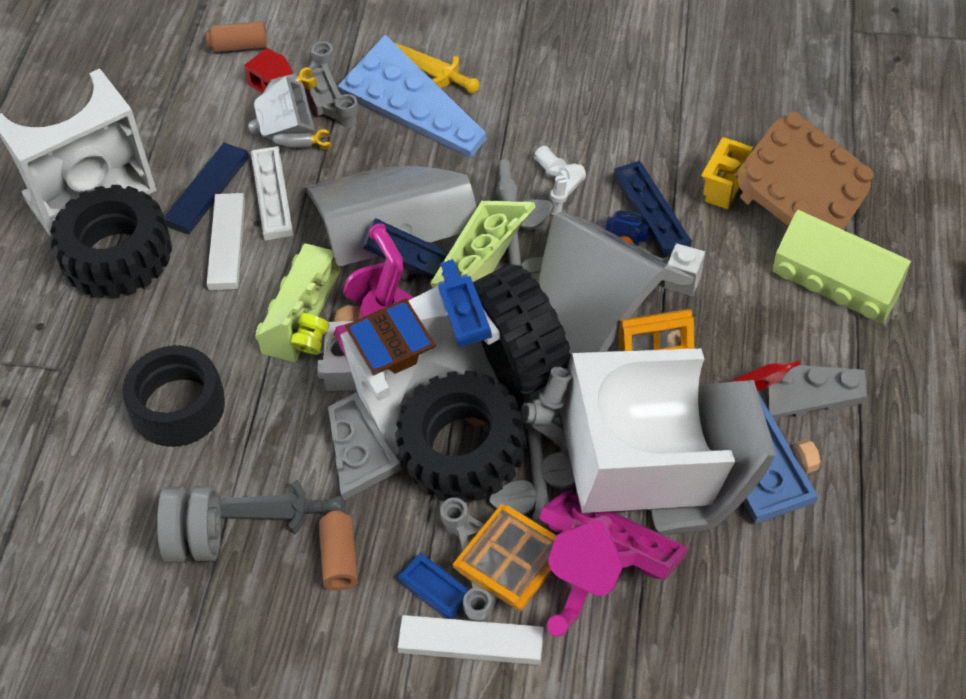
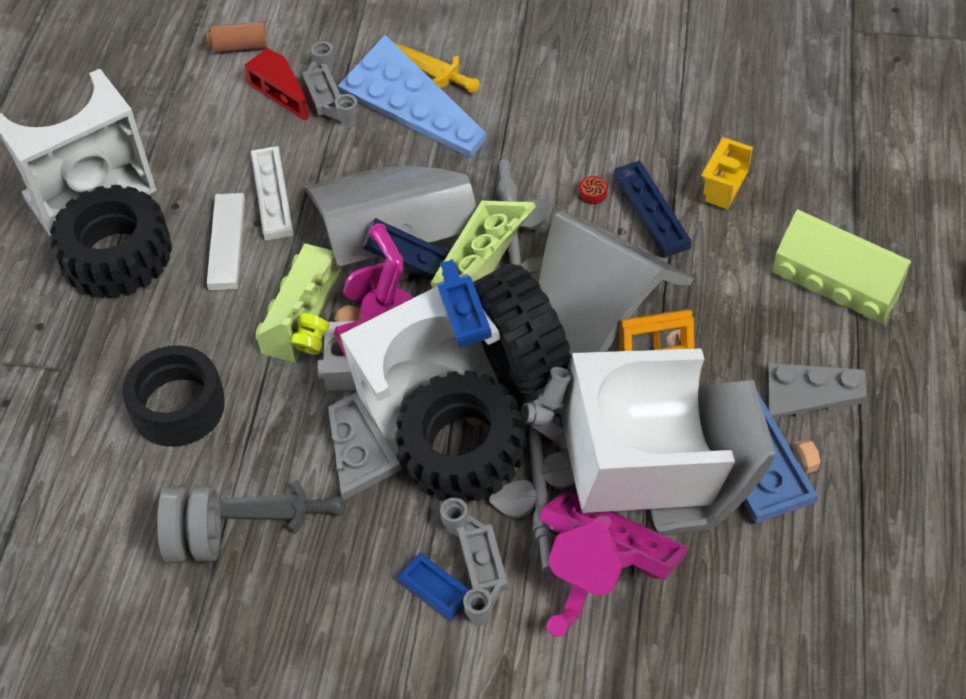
dark blue tile [164,143,249,235] -> none
light grey torso [248,67,332,150] -> none
nougat brick [319,511,358,591] -> none
piece [345,298,436,376] -> none
white tile [398,615,544,665] -> none
clear piece [452,504,557,611] -> none
white pin [534,146,586,215] -> none
clear blue head [605,210,649,246] -> none
white brick [664,243,705,296] -> none
red piece [728,360,801,391] -> none
medium nougat plate [735,112,873,230] -> none
none -> red tile [579,176,608,204]

